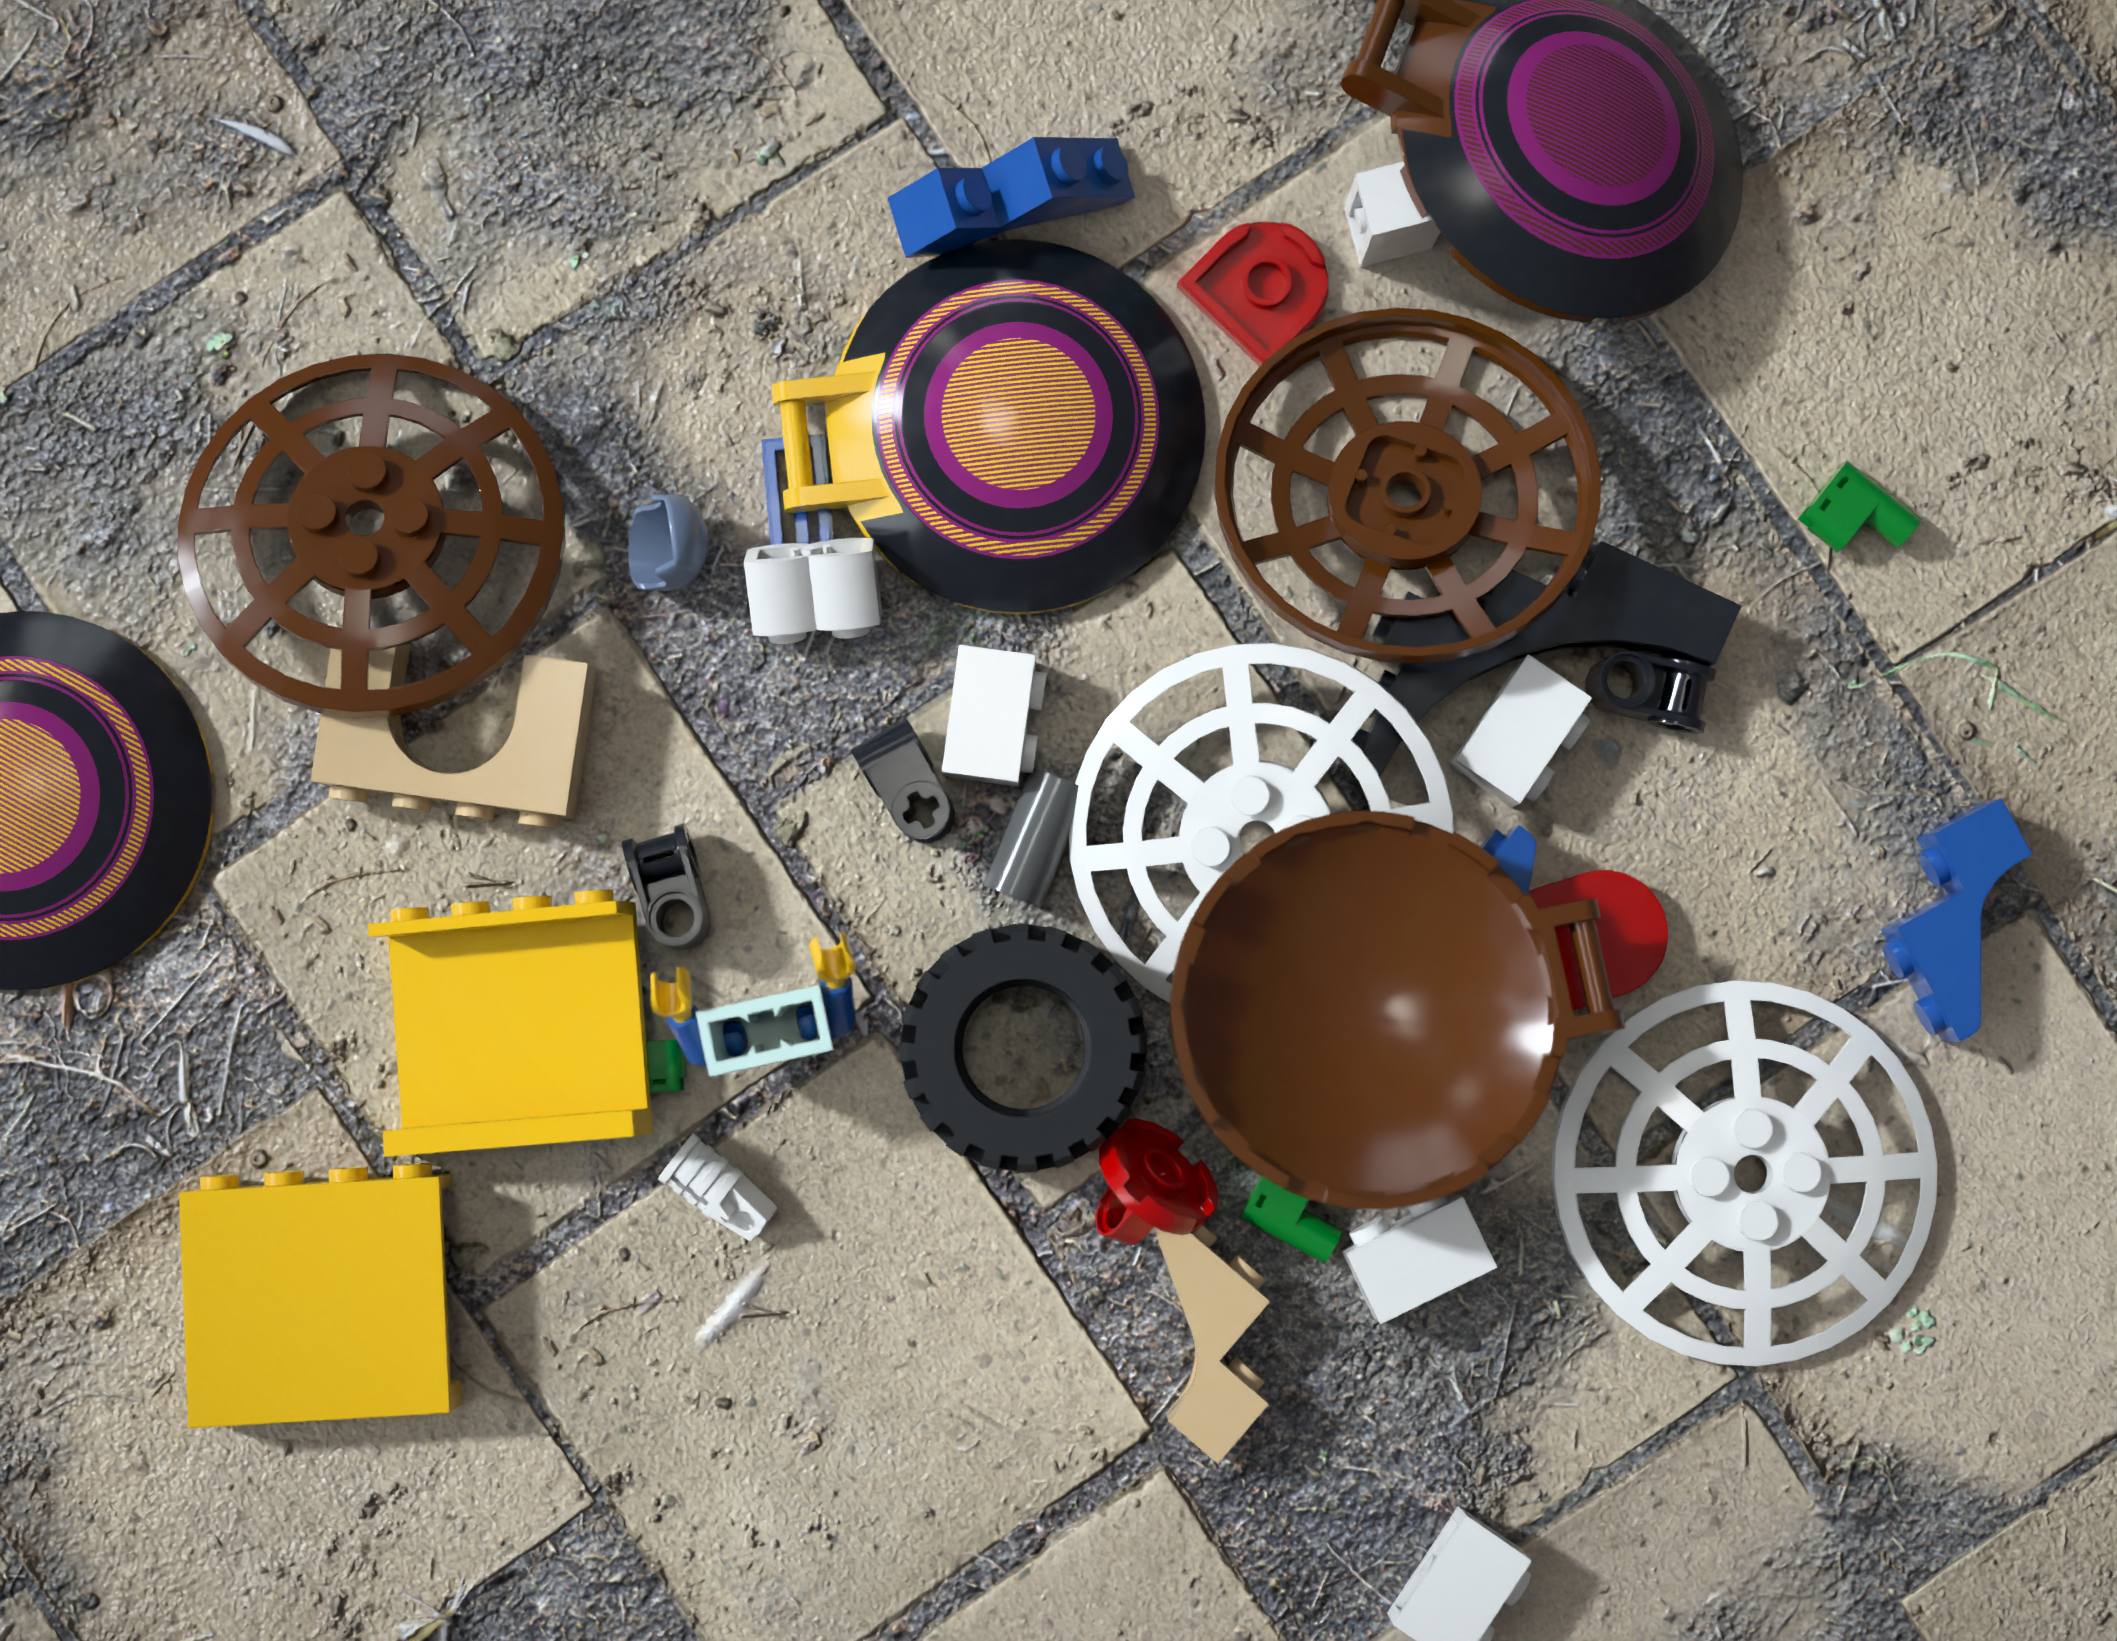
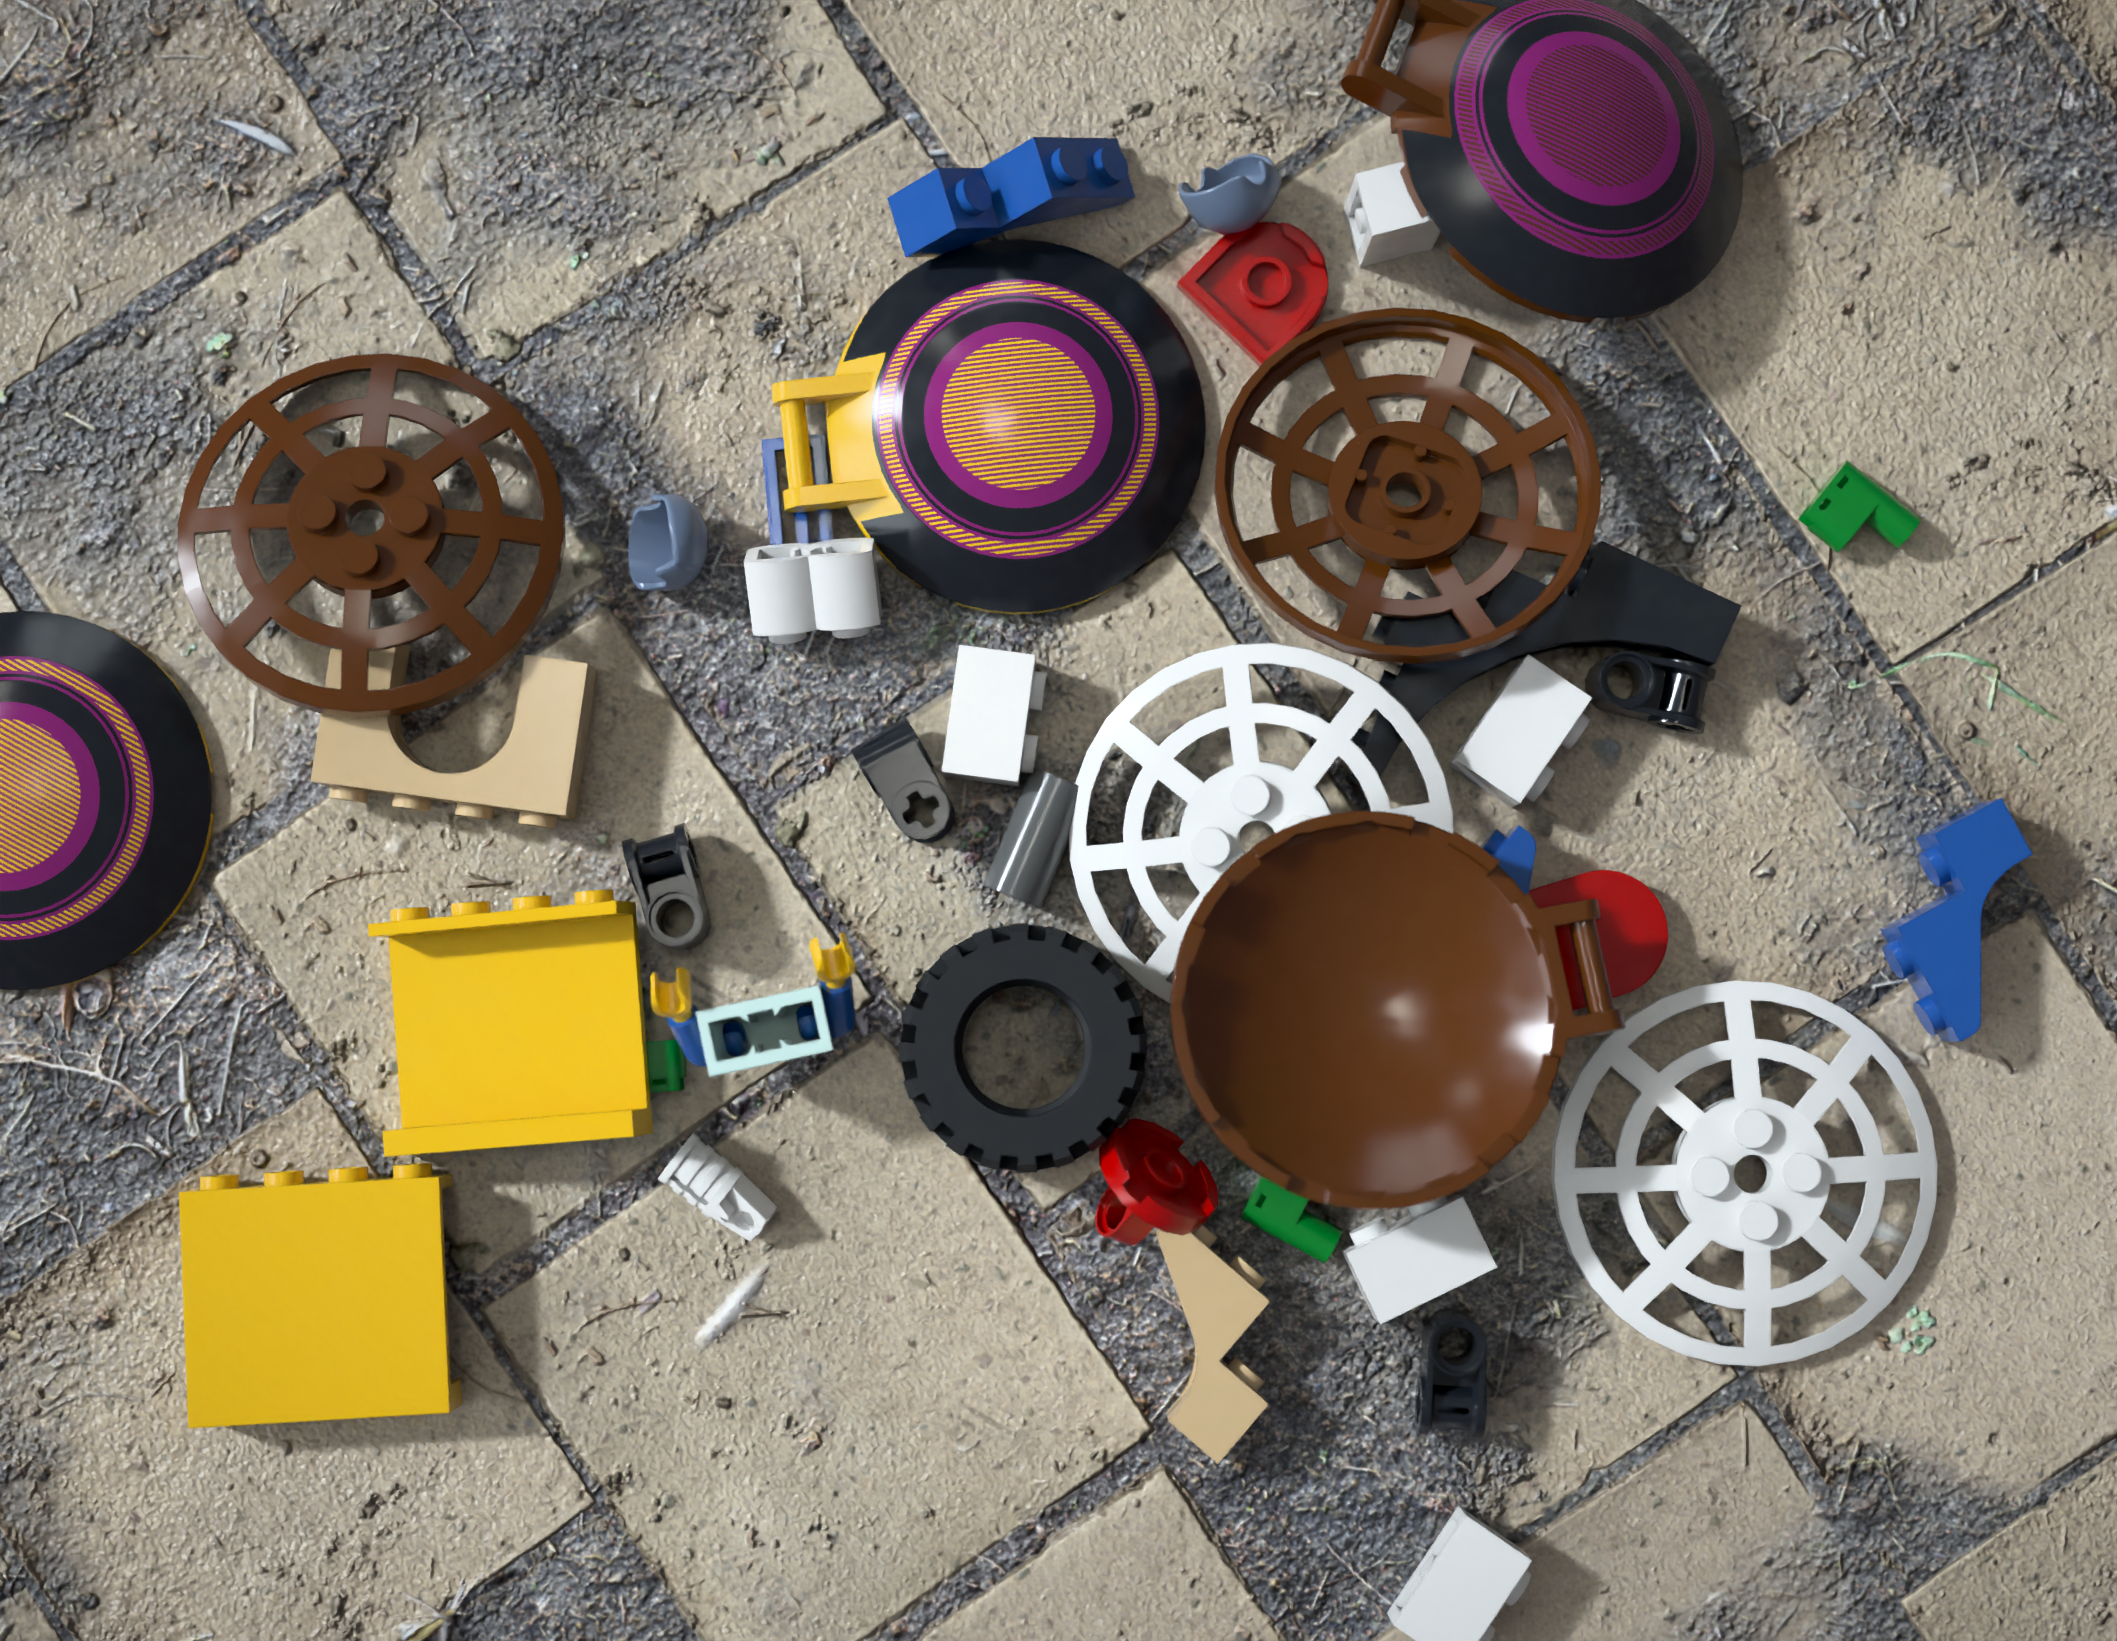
none -> sand blue hair [1178,153,1281,235]
none -> black piece [1415,1308,1488,1438]

